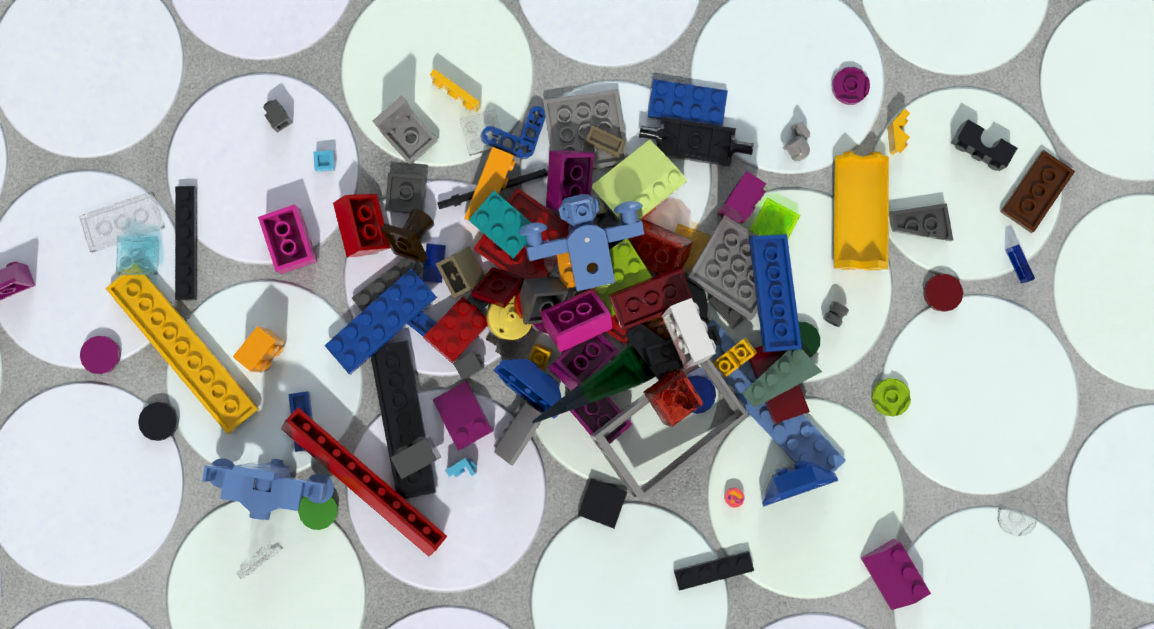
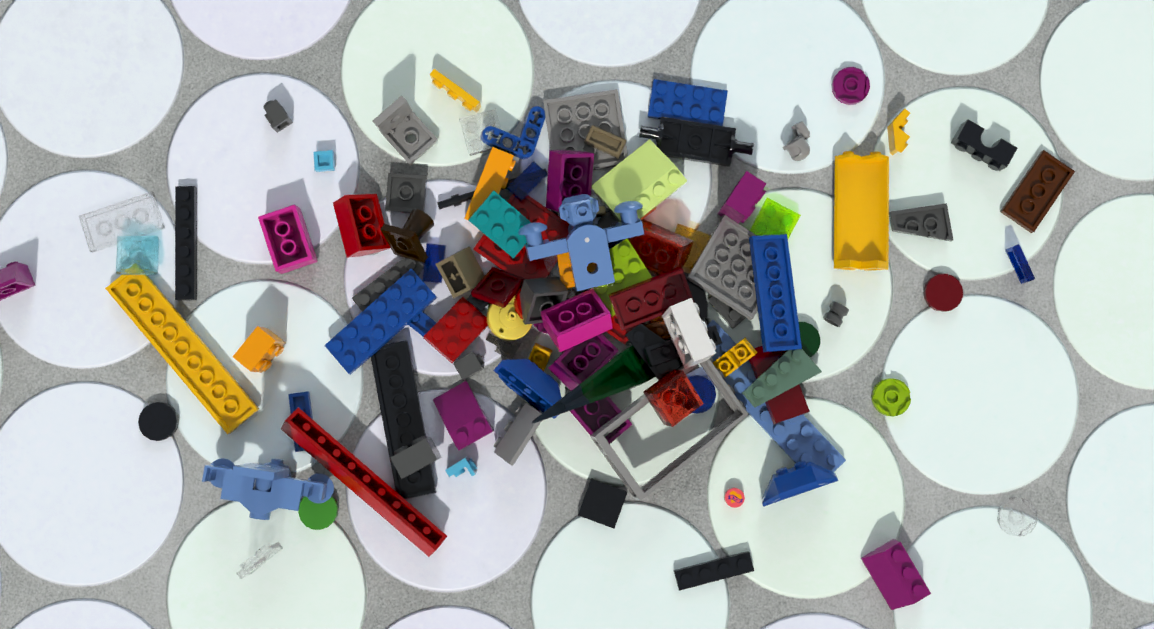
magenta tile [80,336,121,374] -> none
none -> clear blue tile [507,161,547,202]

